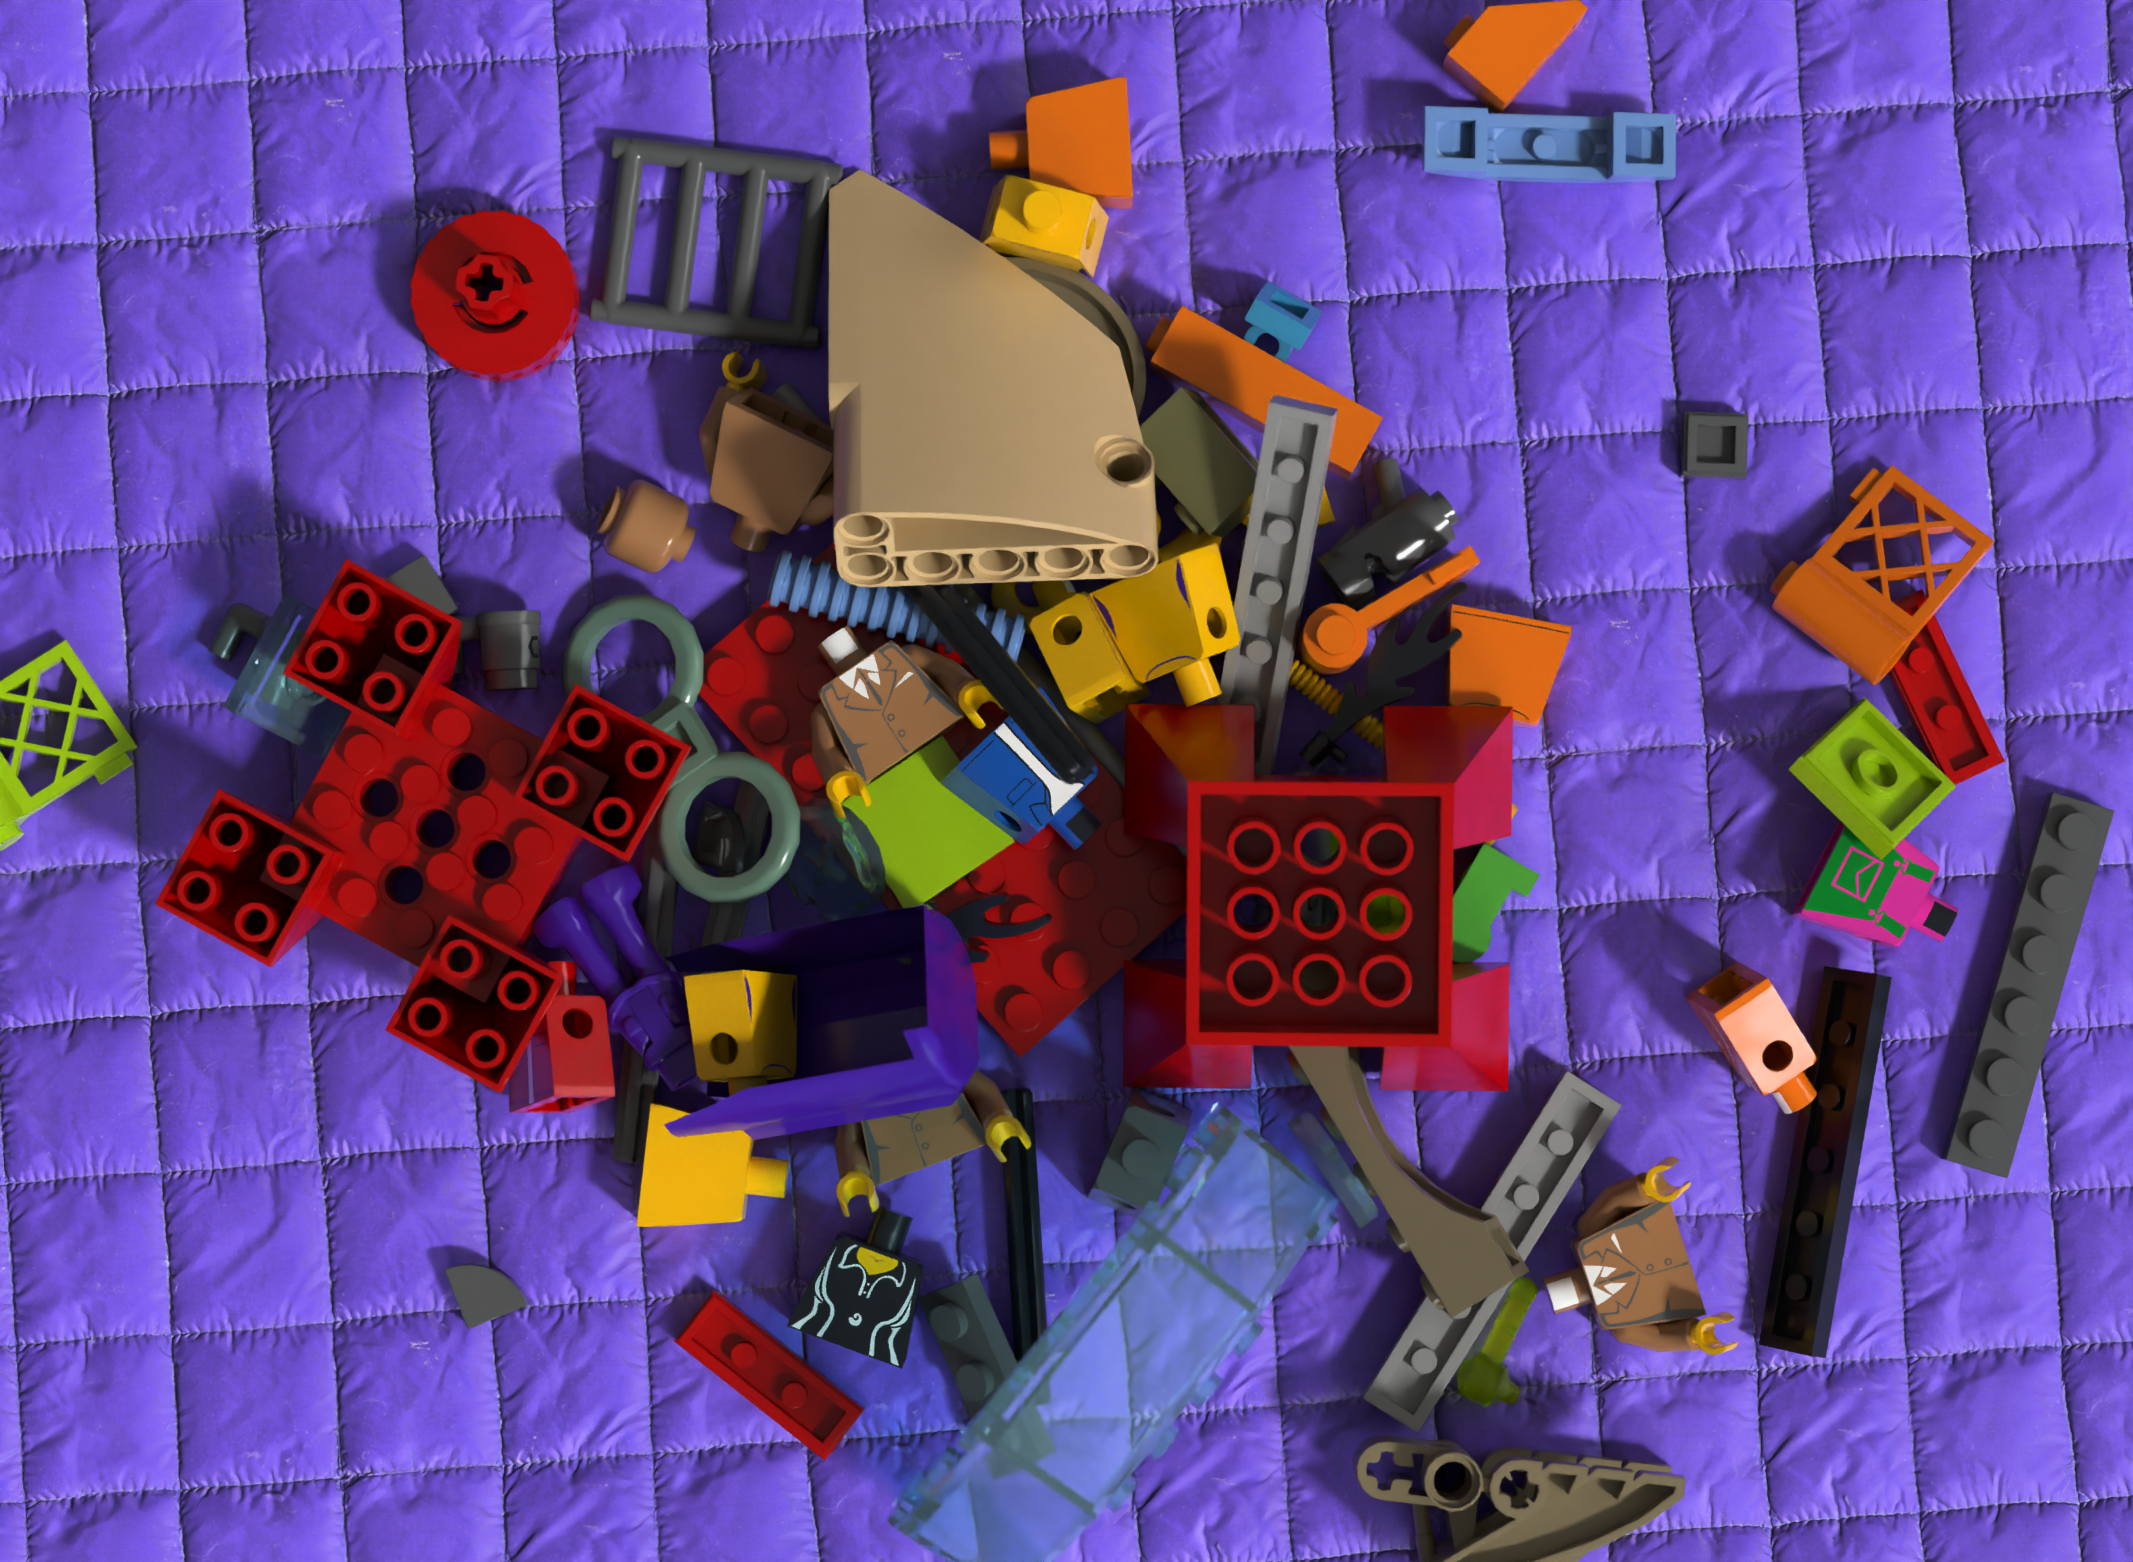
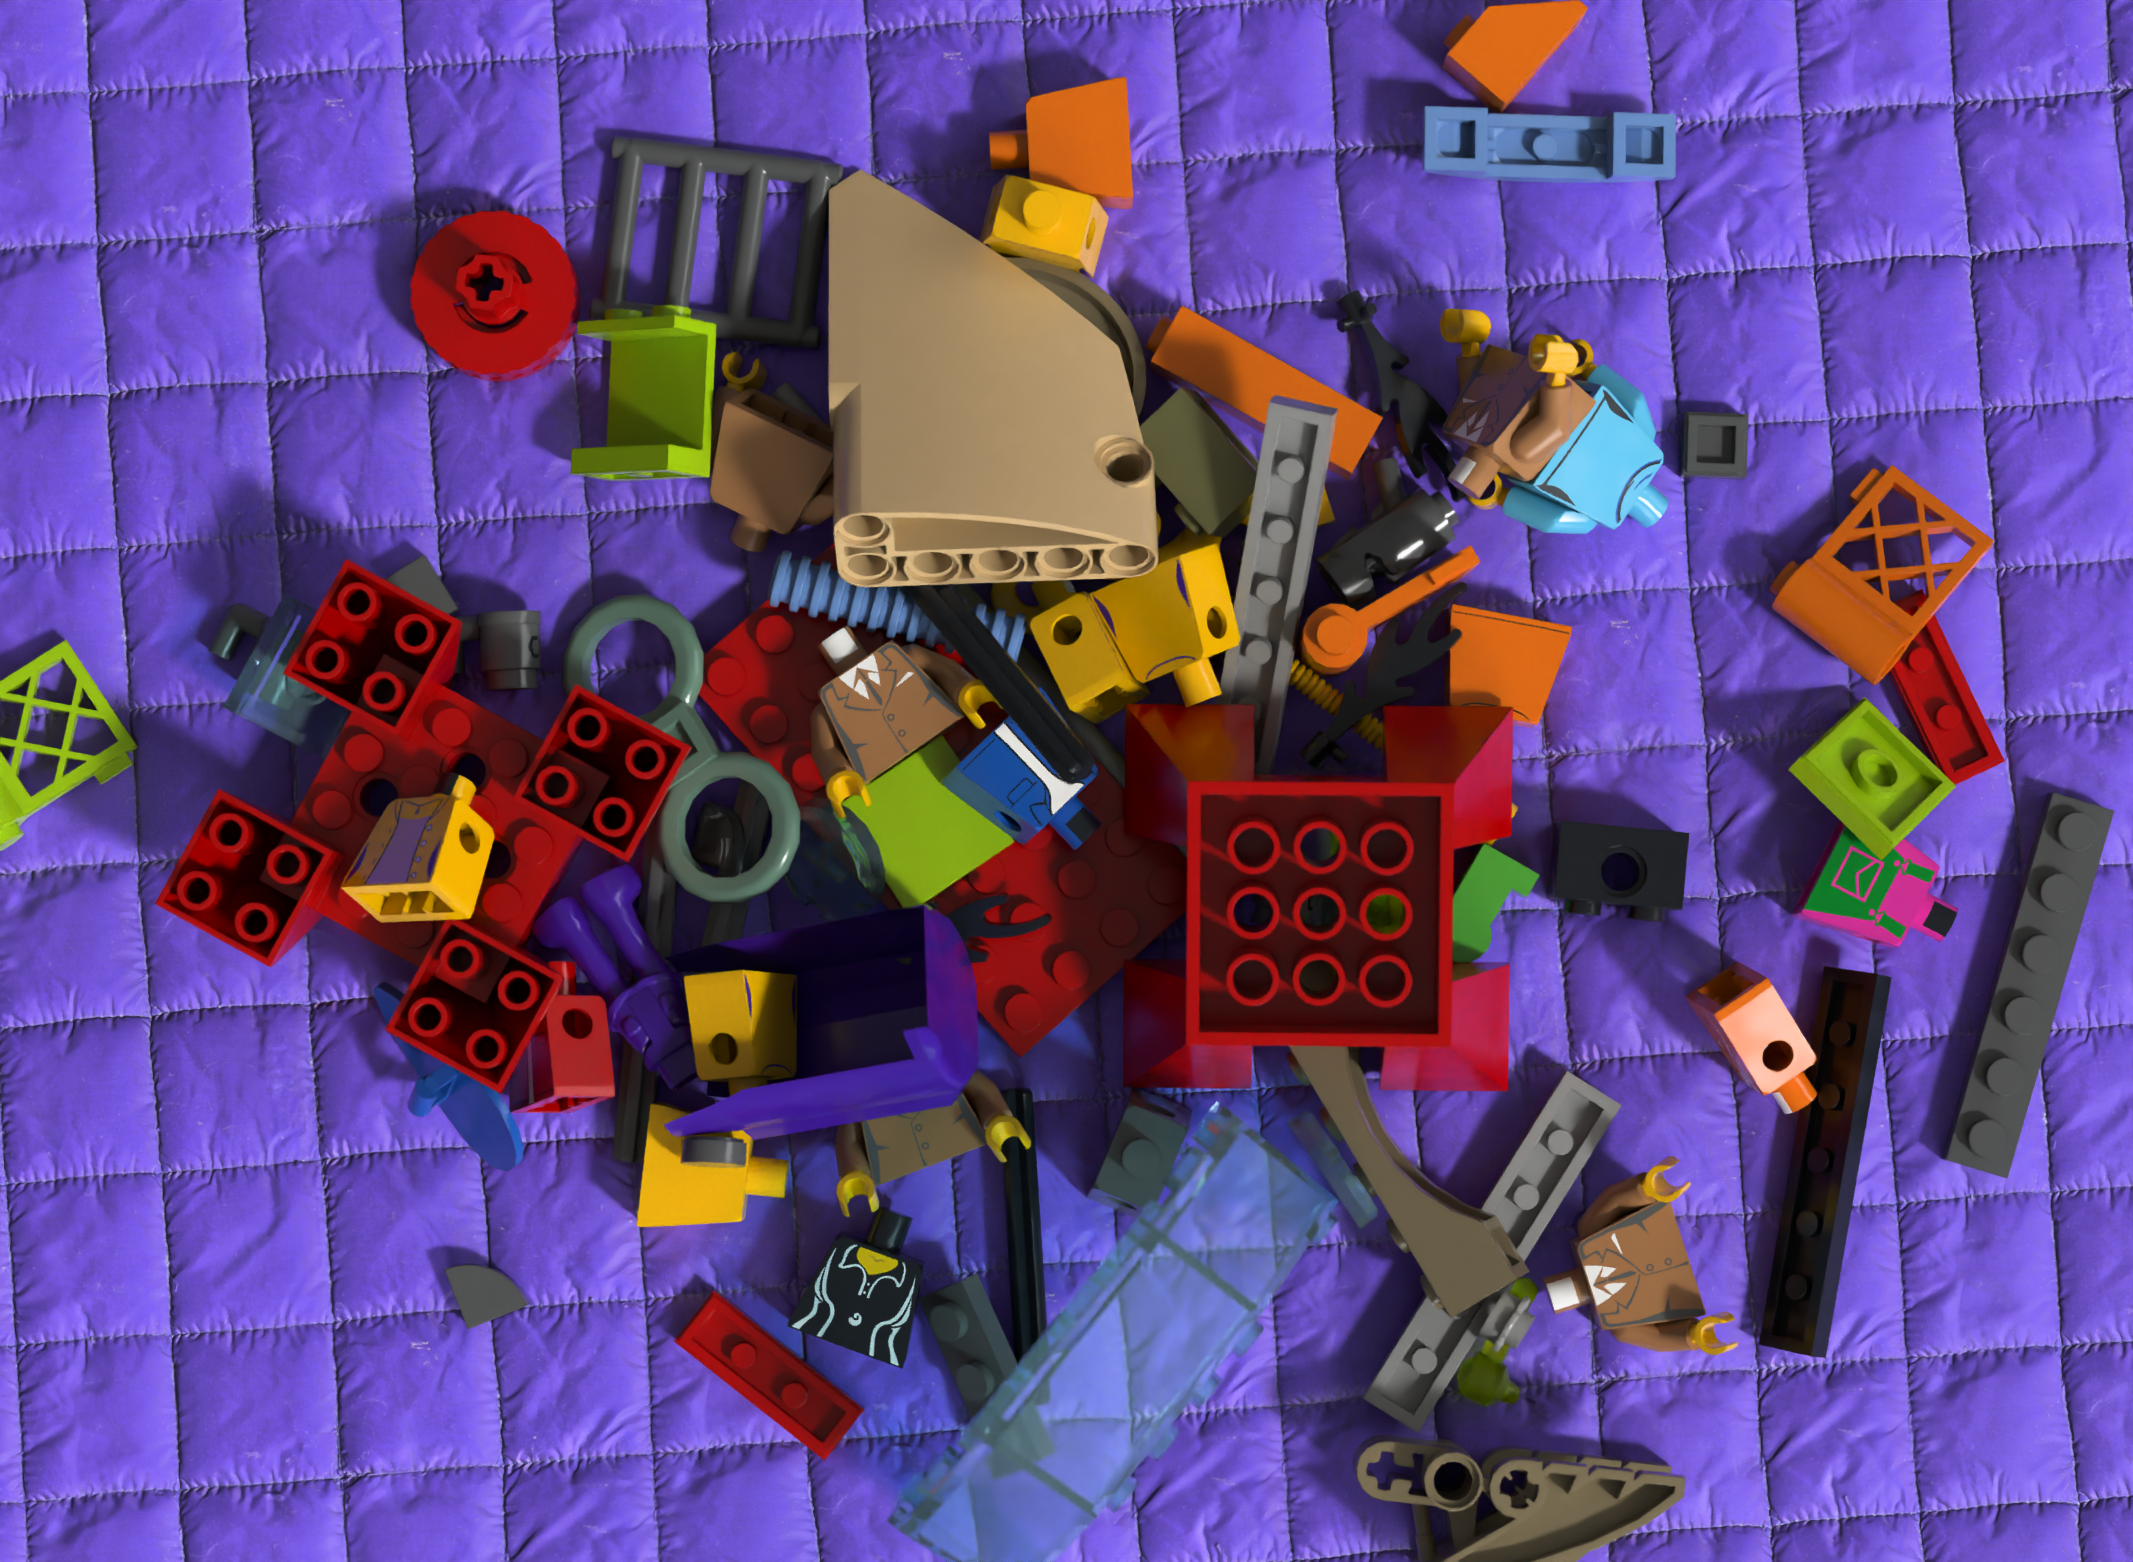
medium nougat head [596,479,696,574] -> none
dark azure tile [1244,281,1323,362] -> none
none -> yellow torso [340,772,495,923]
none -> blue shield [374,982,524,1171]
none -> lime panel [570,305,717,481]
none -> dark grey tile [680,1136,747,1168]
none -> black piece [1336,290,1466,502]
none -> medium nougat torso [1440,308,1596,500]
none -> medium azure torso [1466,339,1669,534]
none -> light grey plate [1479,1291,1536,1352]
none -> black brick [1547,821,1689,922]

